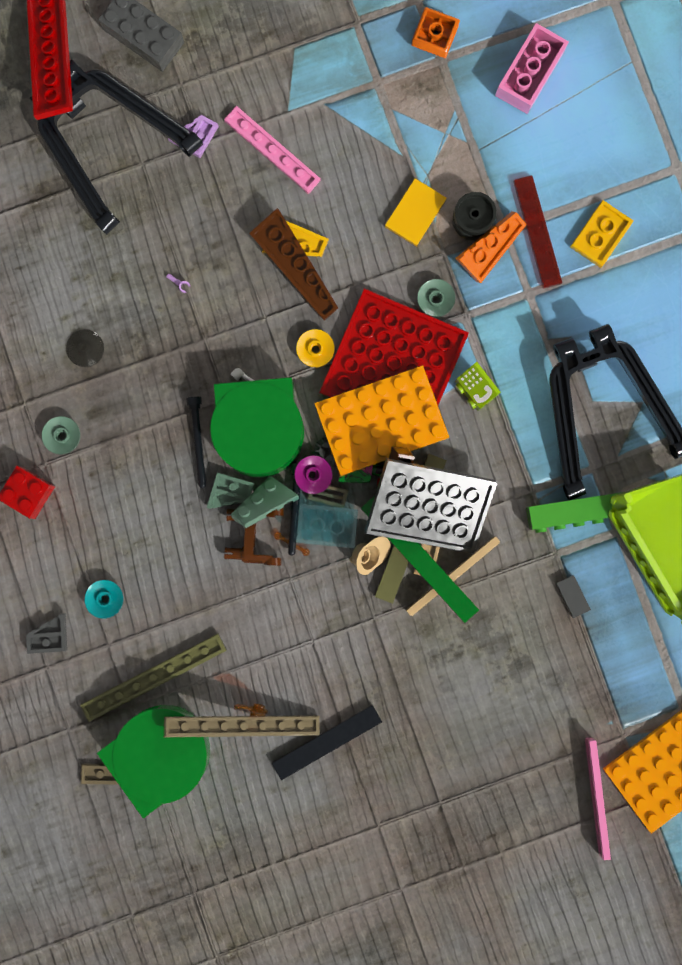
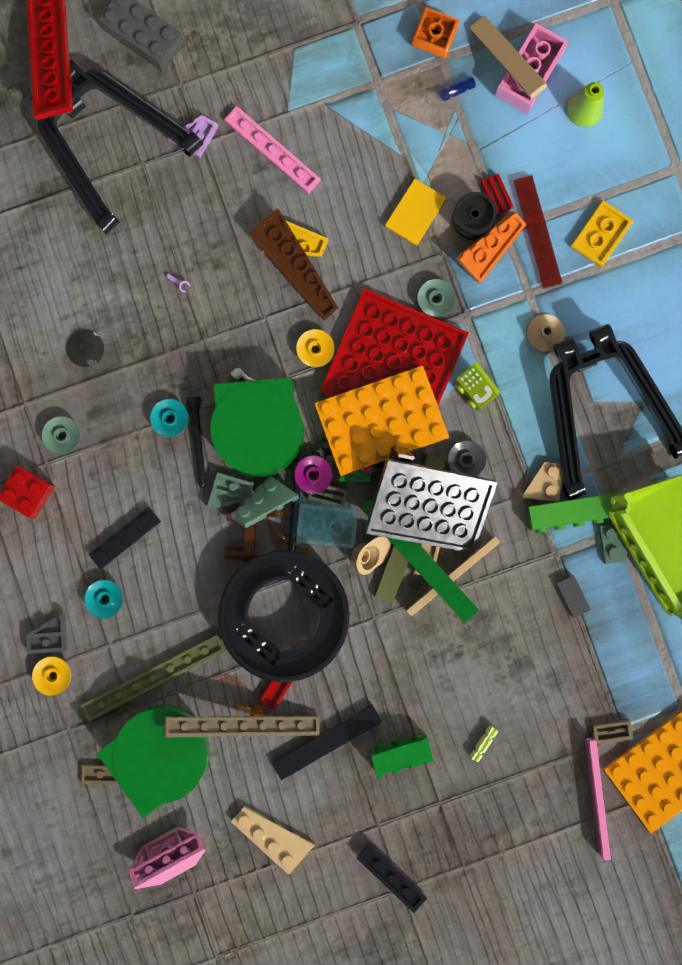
none -> yellow dish [32,657,71,696]
none -> black plate [88,507,161,570]
none -> bright pink wedge [128,827,205,889]
none -> teal dish [150,399,189,437]
none -> black piece [218,550,350,682]
none -> tan wing [231,806,315,875]
none -> red tile [258,681,292,712]
none -> black plate [357,843,427,913]
none -> green wedge [370,734,433,779]
none -> clear blue axle [440,77,476,101]
none -> dark grey dish [448,441,486,476]
none -> tan tile [469,15,547,99]
none -> yellowish green axle [470,725,498,762]
none -> red tile [481,173,514,216]
none -> tan wing [522,462,562,502]
none -> tan dish [527,314,565,352]
none -> lime cone [567,82,604,127]
none -> dark tan tile [591,719,633,744]
none -> sand green wing [599,524,629,564]

